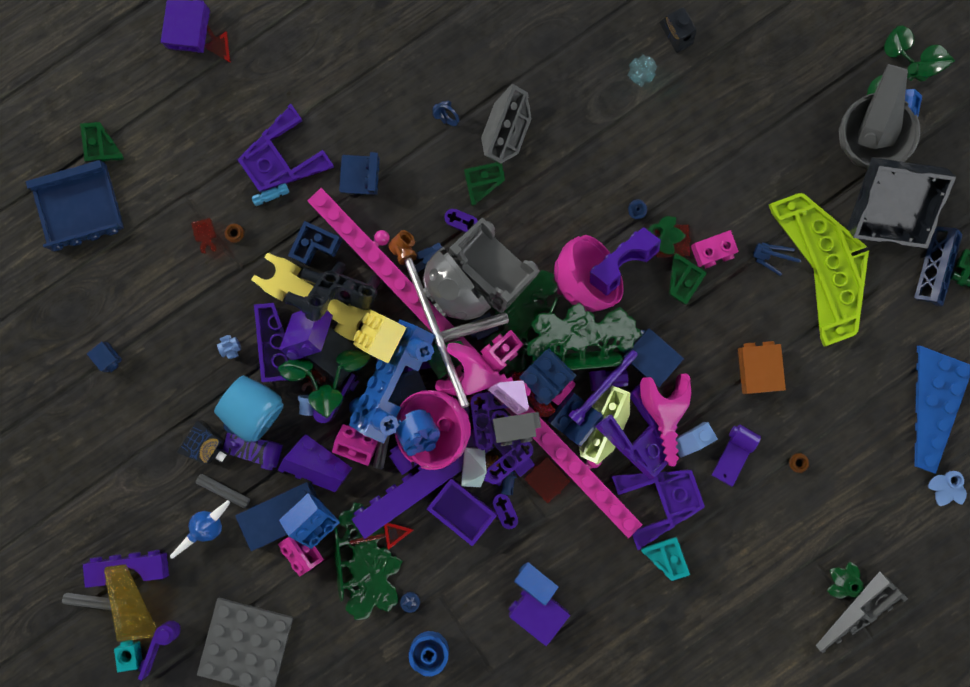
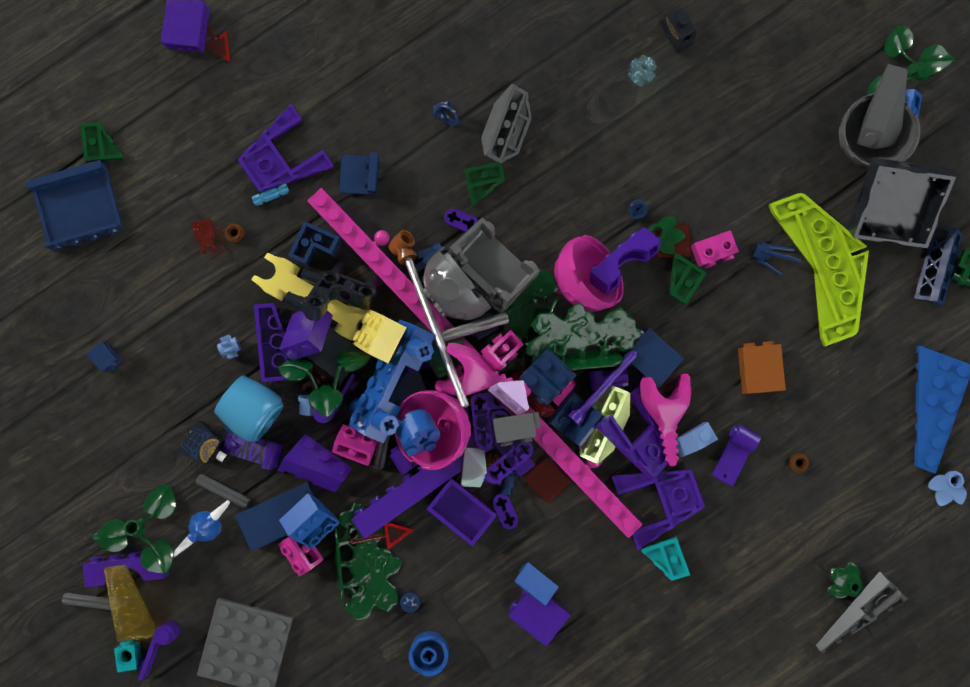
none -> dark green plant [92,484,176,574]

